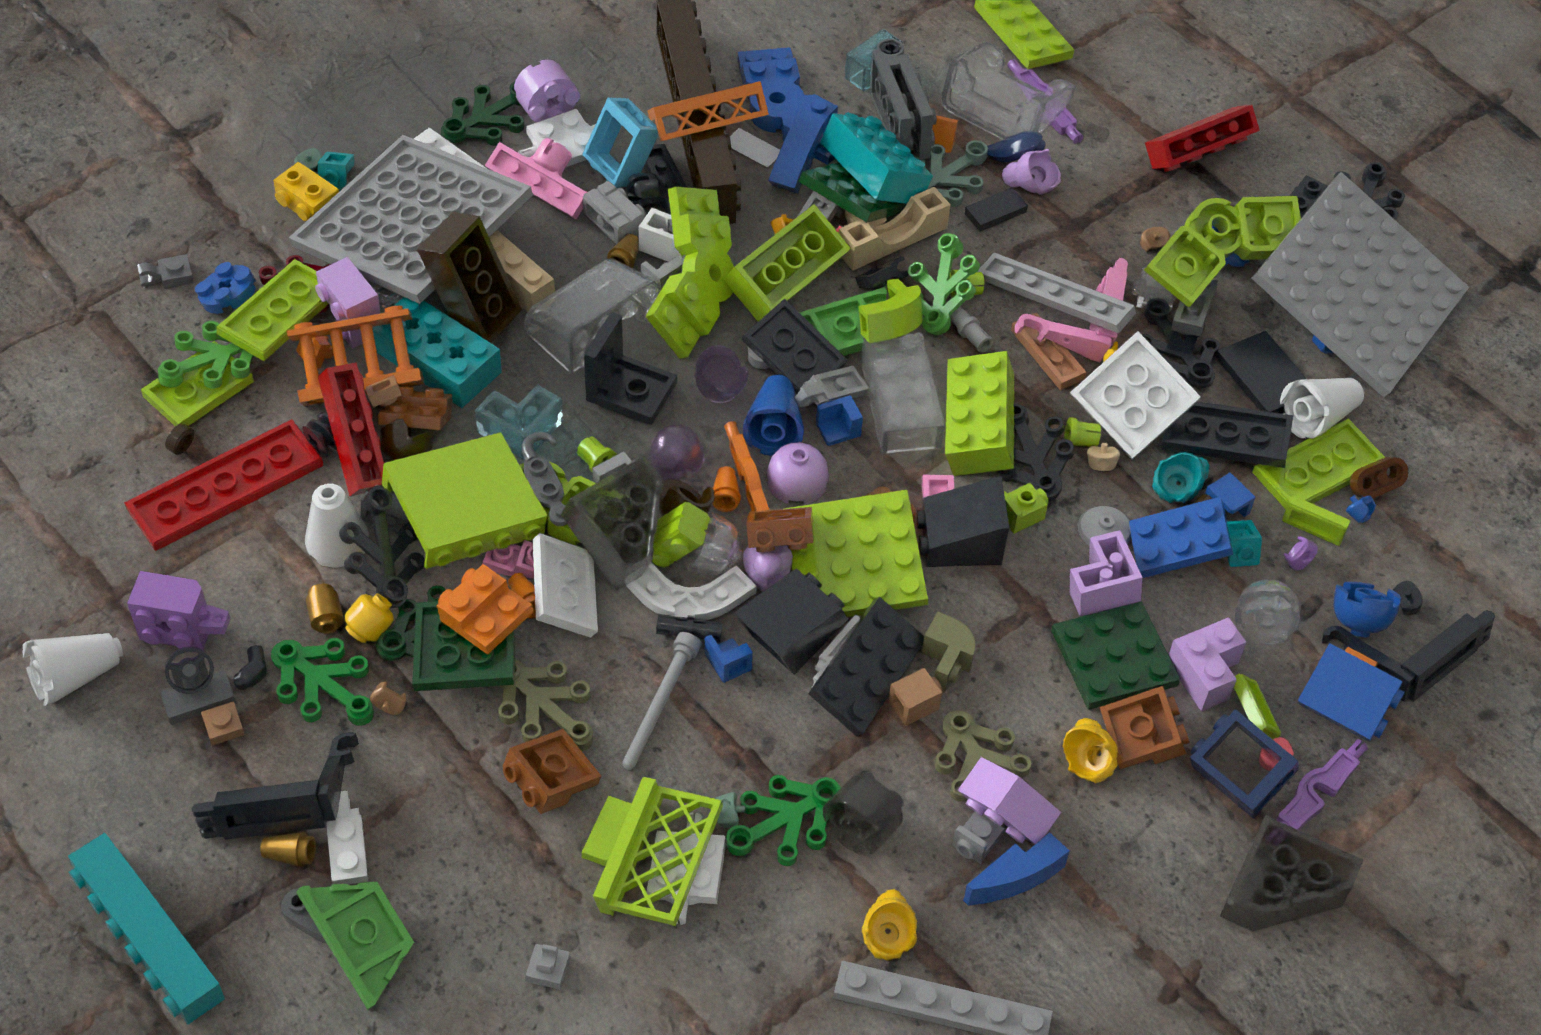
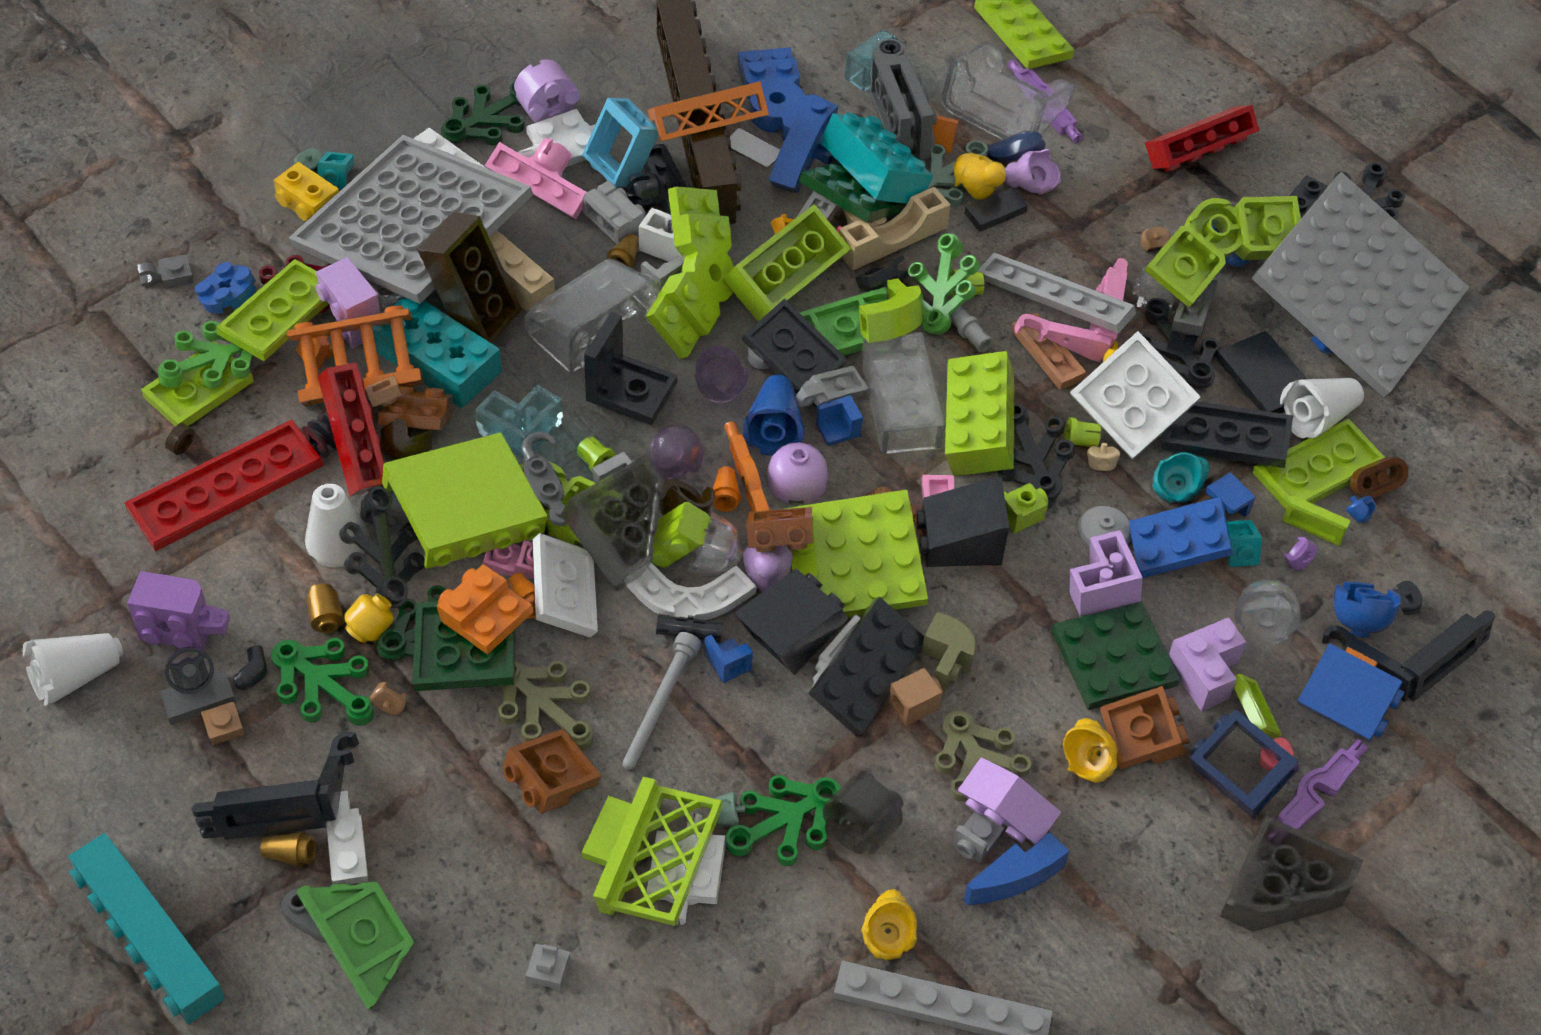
none -> yellow piece [953,153,1006,201]

